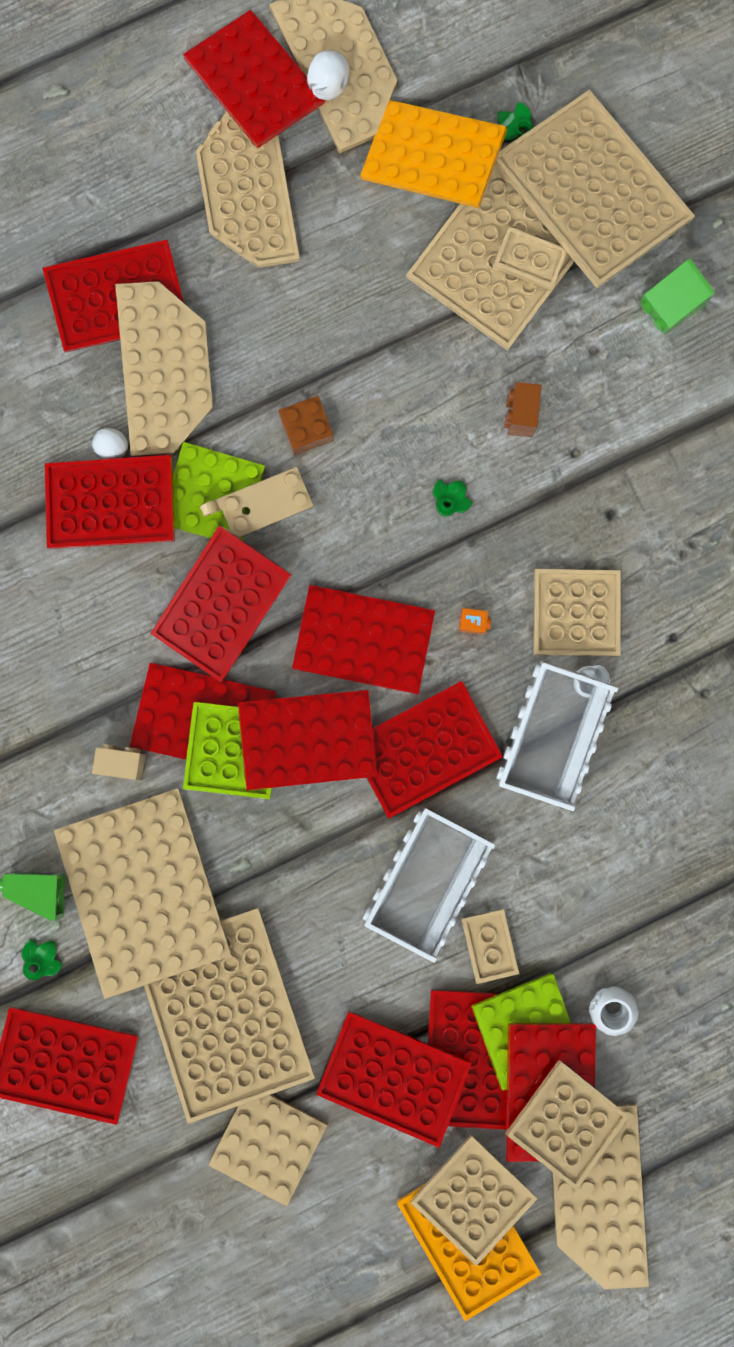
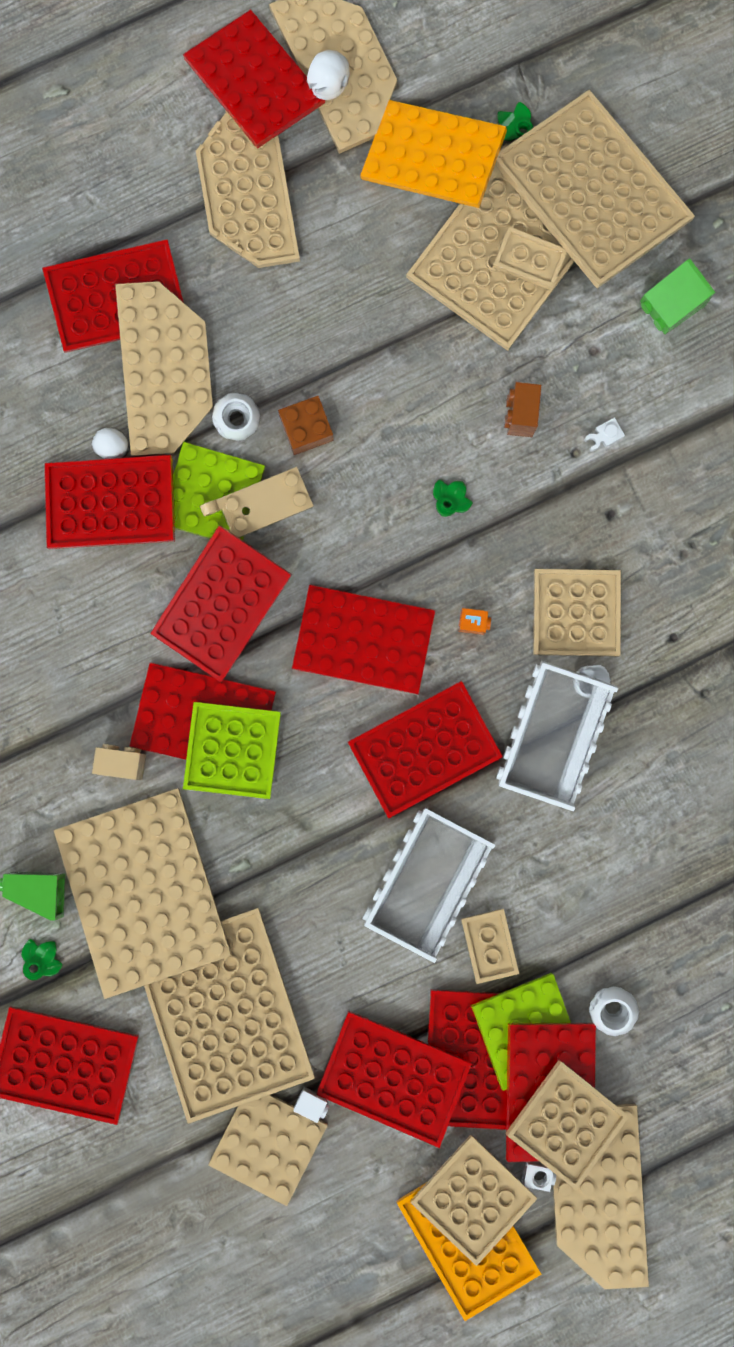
red plate [238,690,377,791] -> none
none -> white piece [212,393,260,441]
none -> white brick [293,1087,329,1123]
none -> white brick [521,1161,556,1192]
none -> white plate [584,417,625,452]

